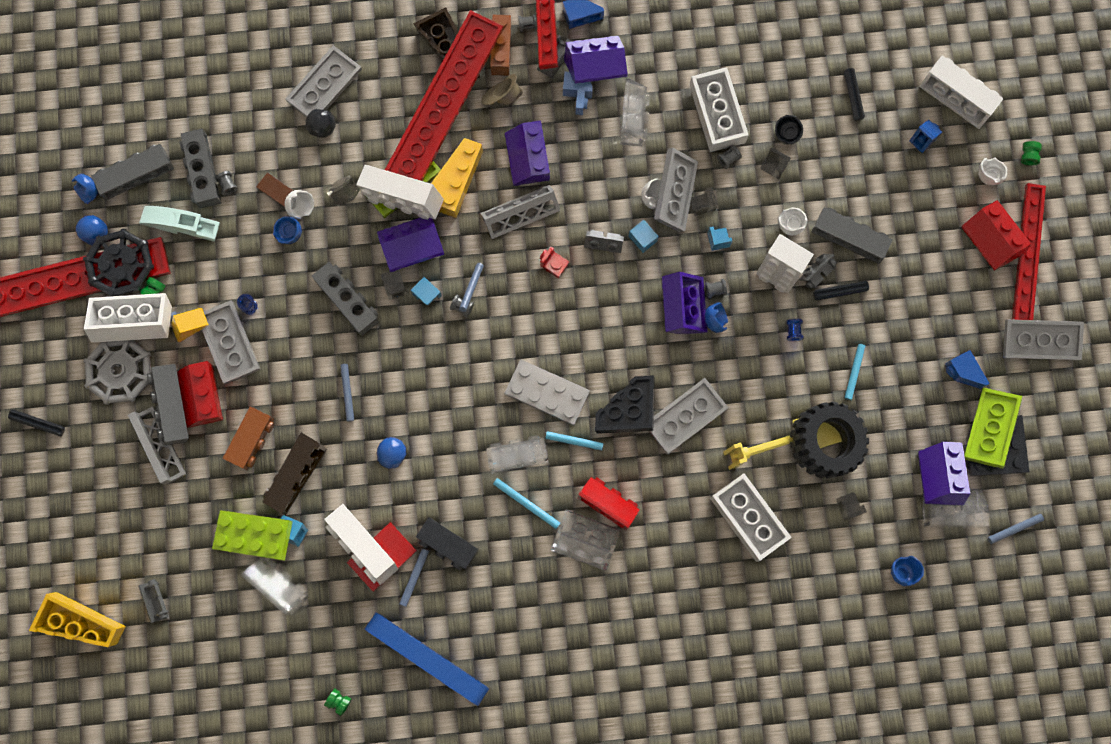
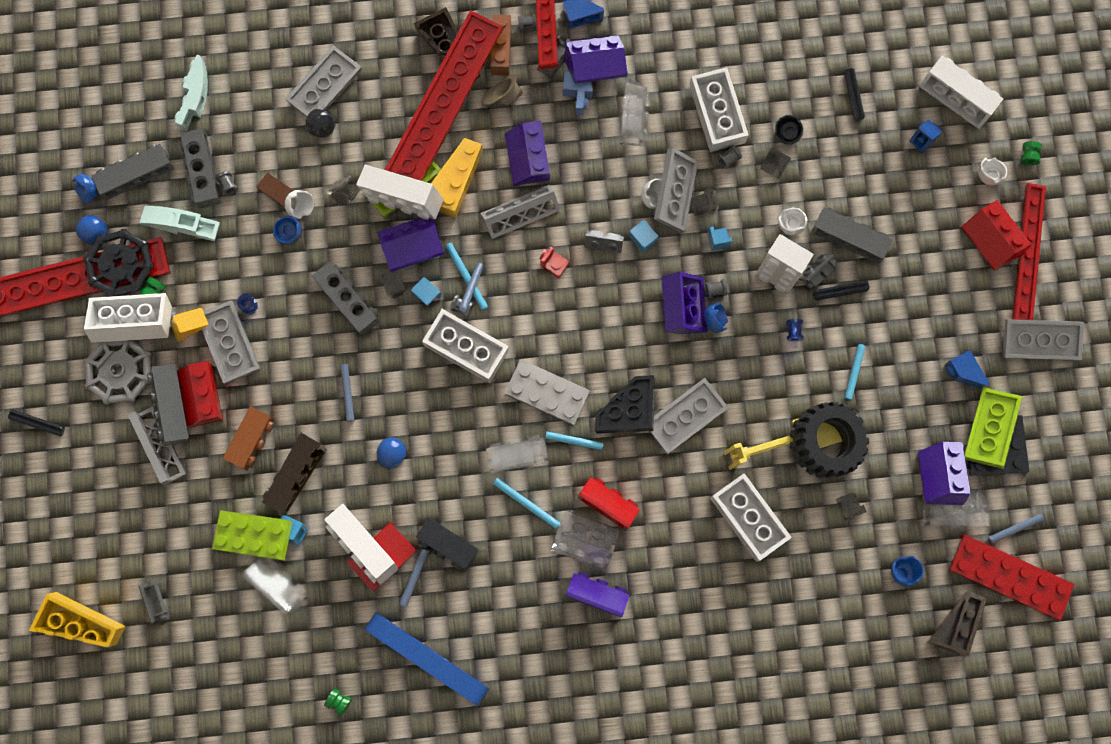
none -> light aqua slope [175,55,208,131]
none -> white brick [422,309,509,383]
none -> medium azure bar [445,243,488,310]
none -> dark purple slope [565,571,630,618]
none -> dark brown wedge [927,592,987,657]
none -> red plate [948,534,1075,620]

